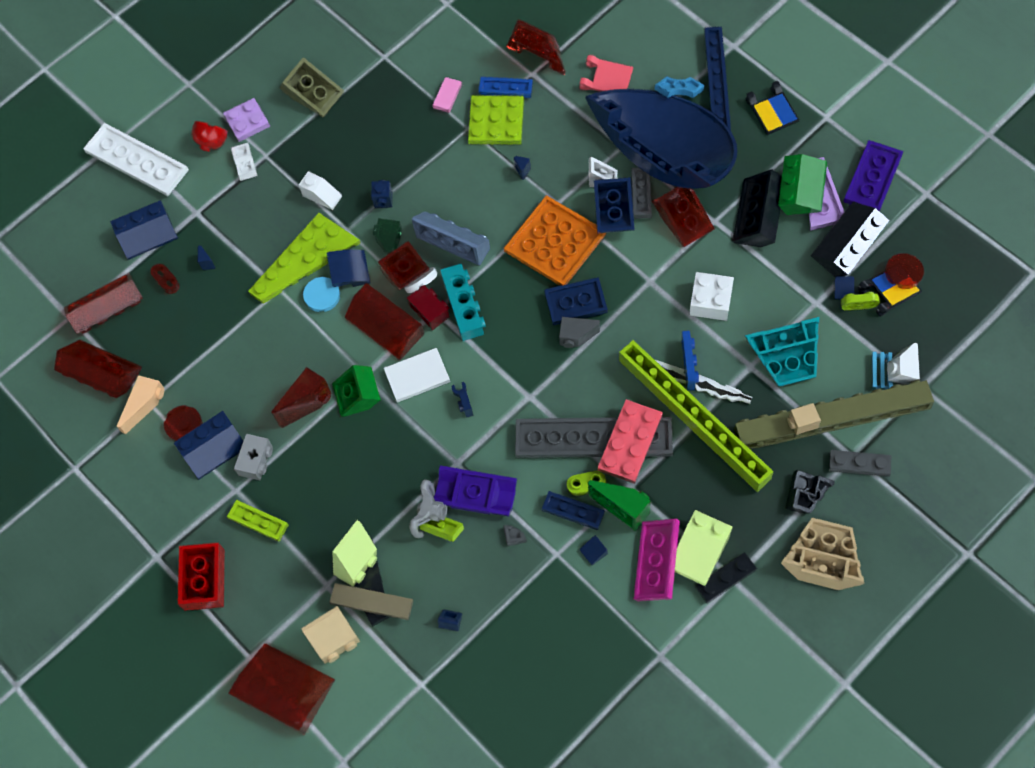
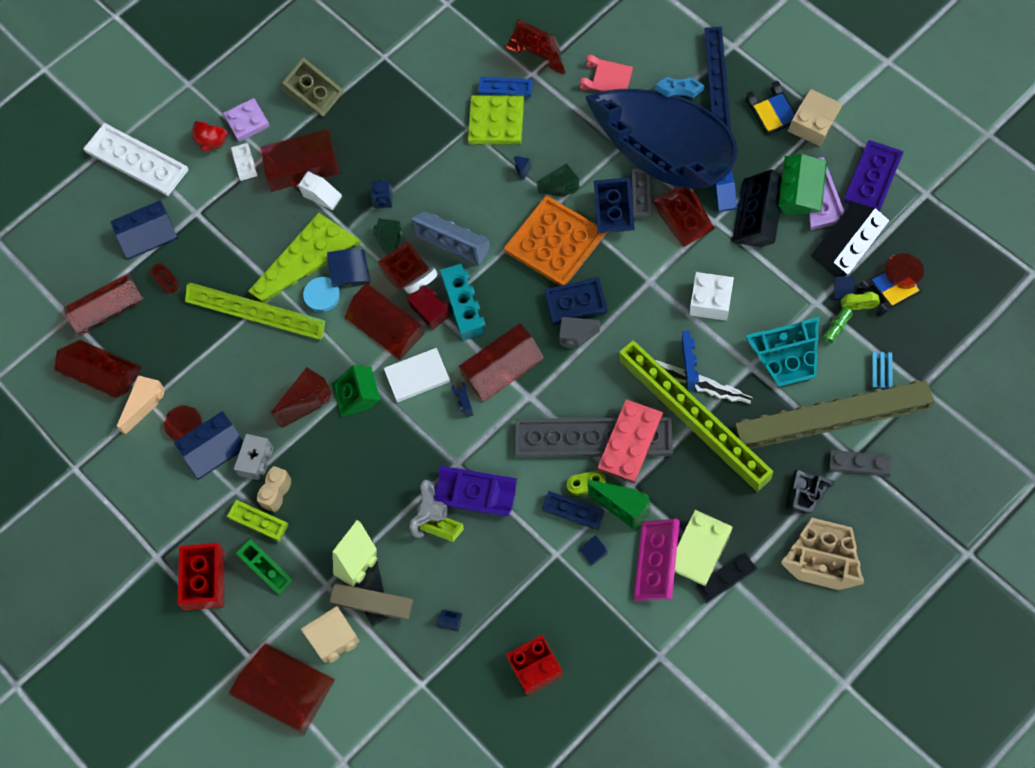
dark blue slope [198,245,216,270] -> none
bright pink tile [433,77,462,113] -> none
dark grey tile [503,525,527,546] -> none
white slope [589,157,617,187] -> none
tan brick [787,403,821,435] -> none
white slope [887,343,920,385] -> none
none -> lime plate [185,283,325,340]
none -> green slope [233,538,293,595]
none -> tan brick [257,466,291,513]
none -> clear red slope [261,129,340,192]
none -> clear red slope [459,323,544,402]
none -> red slope [506,635,563,696]
none -> clear green slope [537,163,579,197]
none -> blue slope [712,170,737,212]
none -> tan slope [788,89,843,147]
none -> bright green pin [822,307,853,344]

